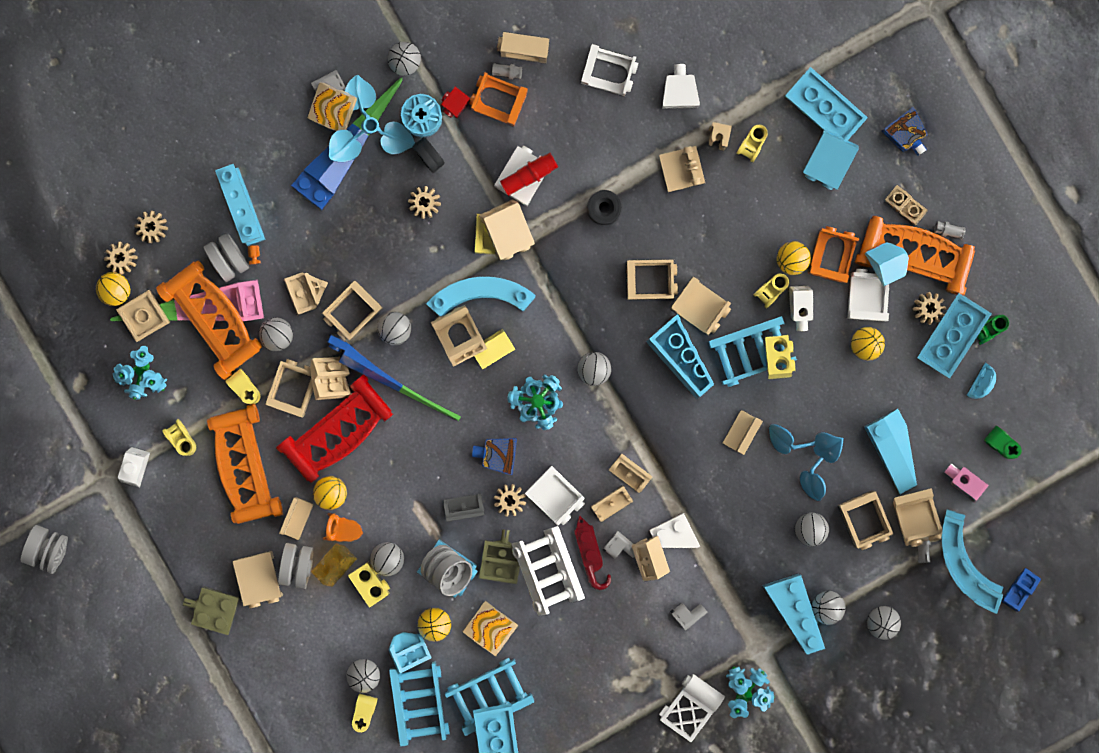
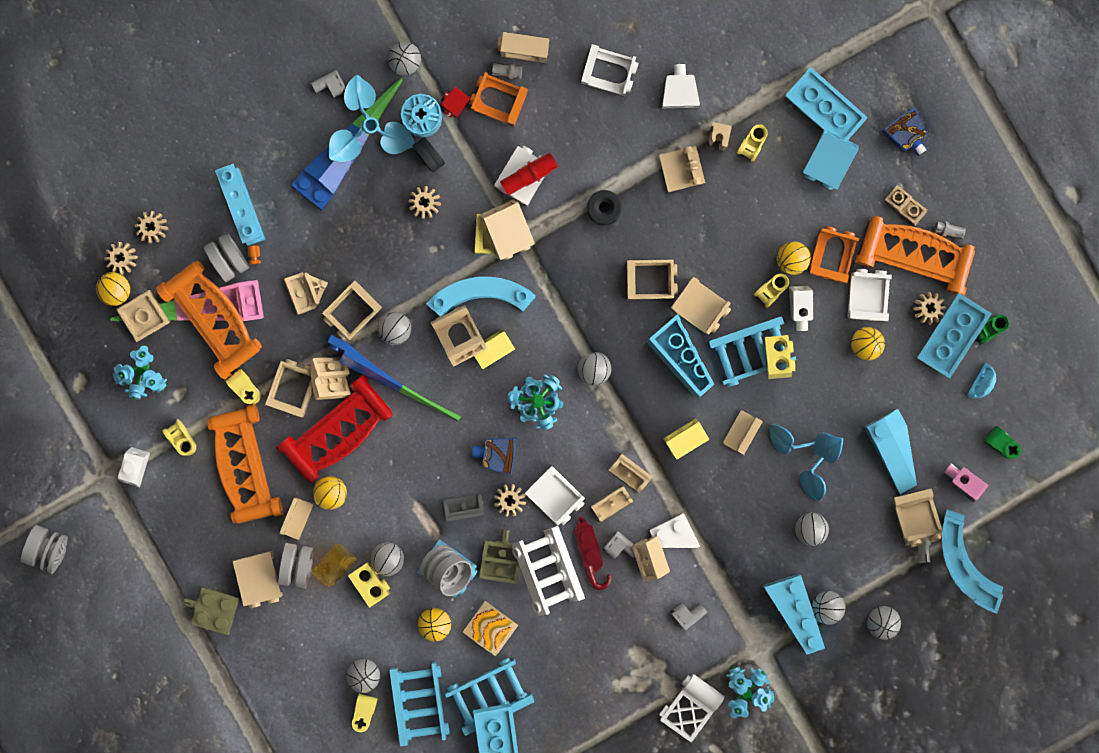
light grey piece [259,318,293,351] -> none
slope [307,82,357,131] -> none
orange piece [322,513,363,542] -> none
medium azure slope [388,632,431,674] -> none
tan window [838,491,893,550] -> none
medium azure slope [865,242,909,287] -> none
blue slope [1001,568,1041,612] -> none
none -> light yellow hinge [663,418,709,459]

